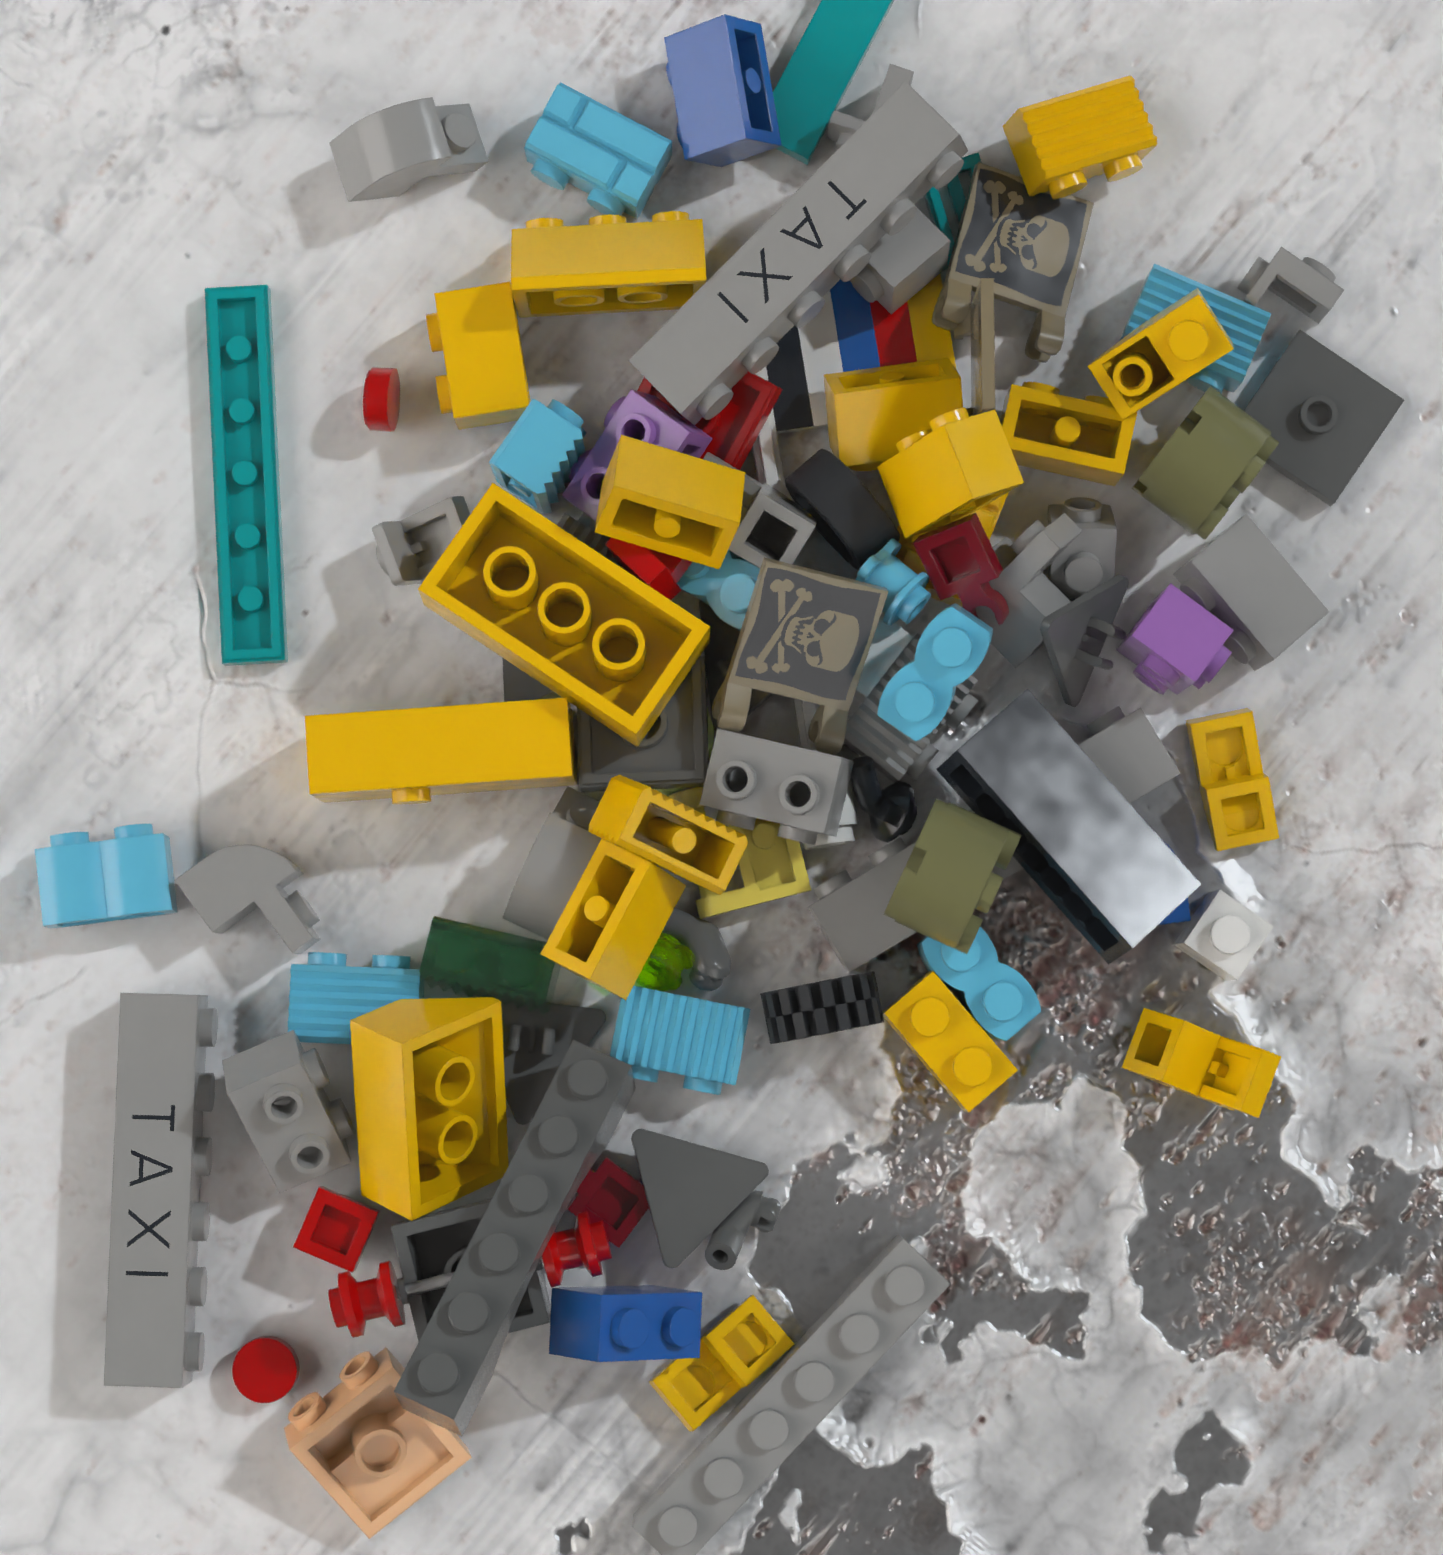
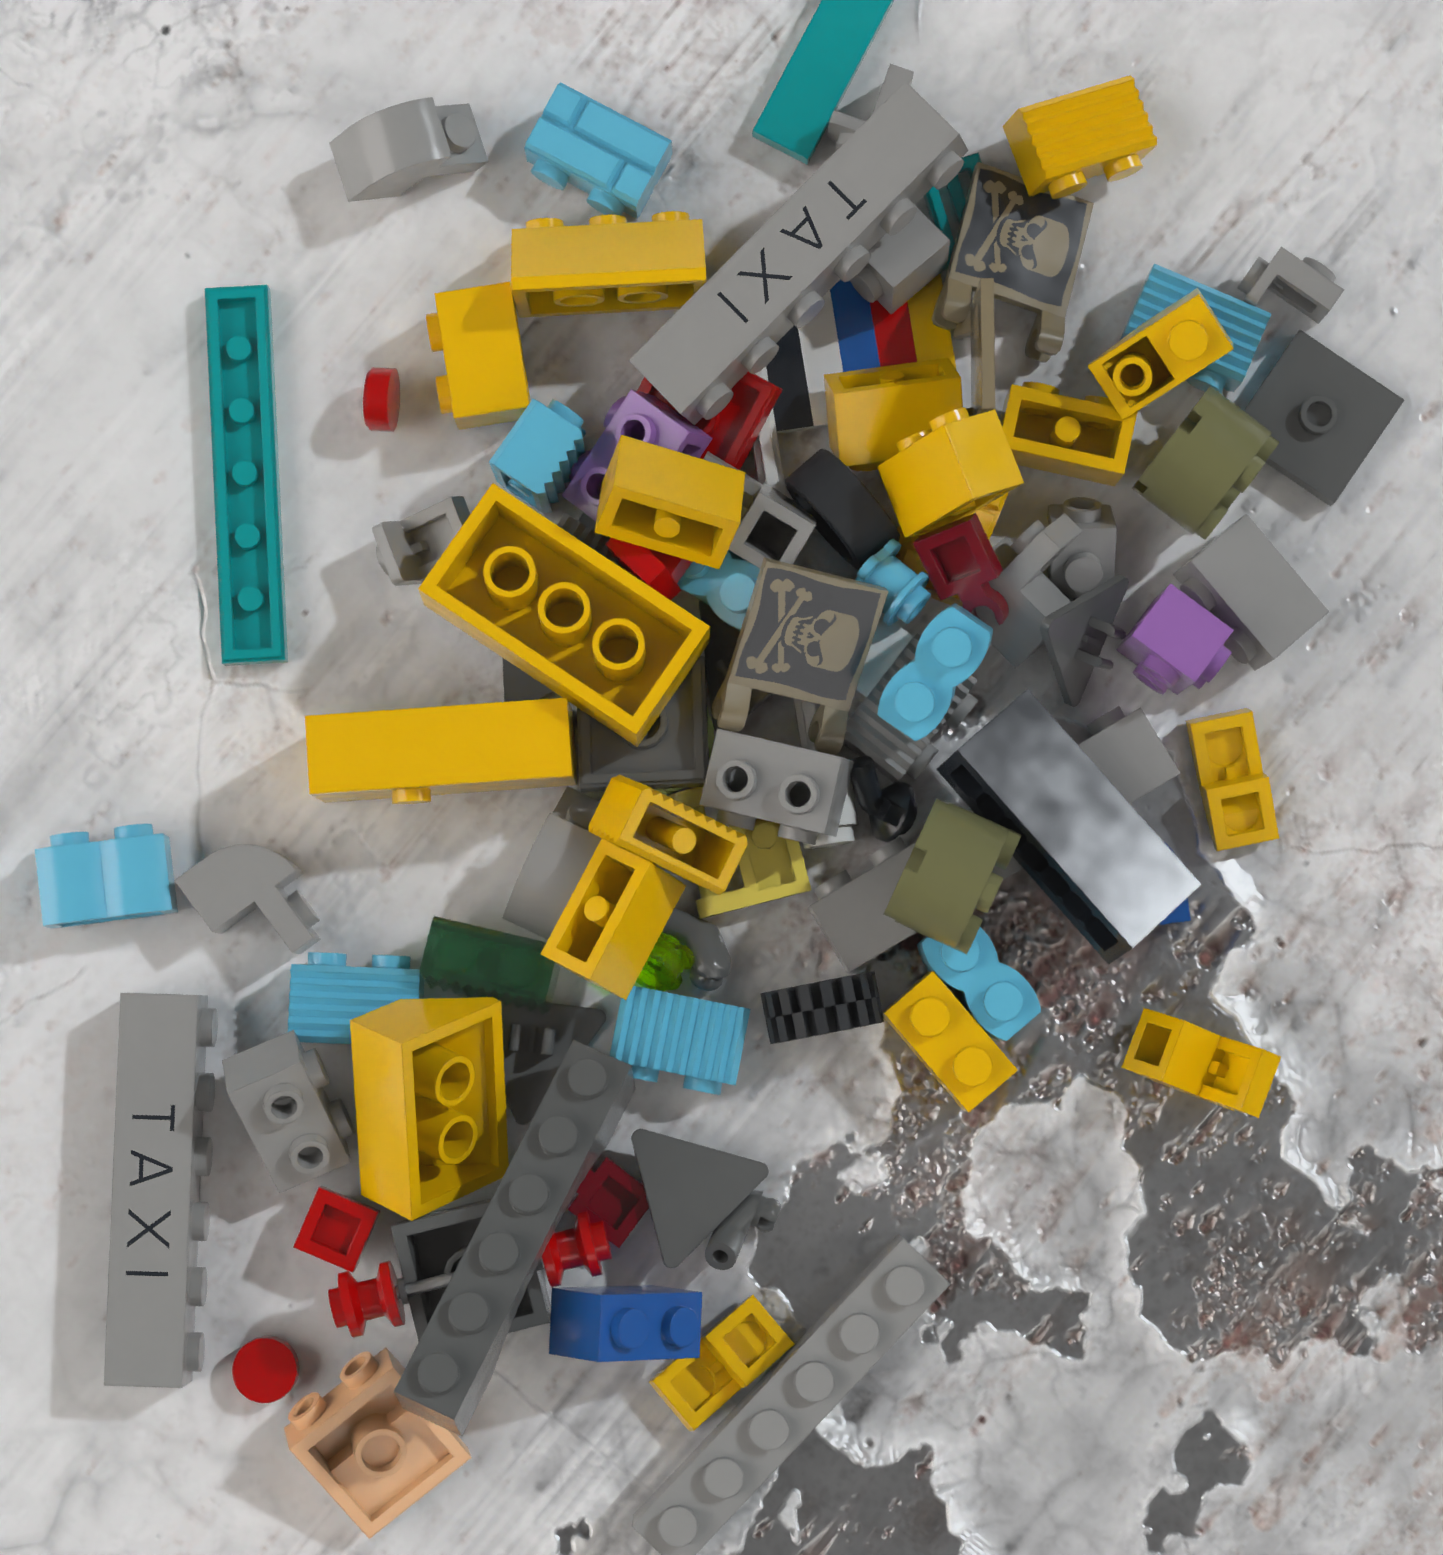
brick [664,14,782,167] -> none
white brick [1173,890,1274,981] -> none

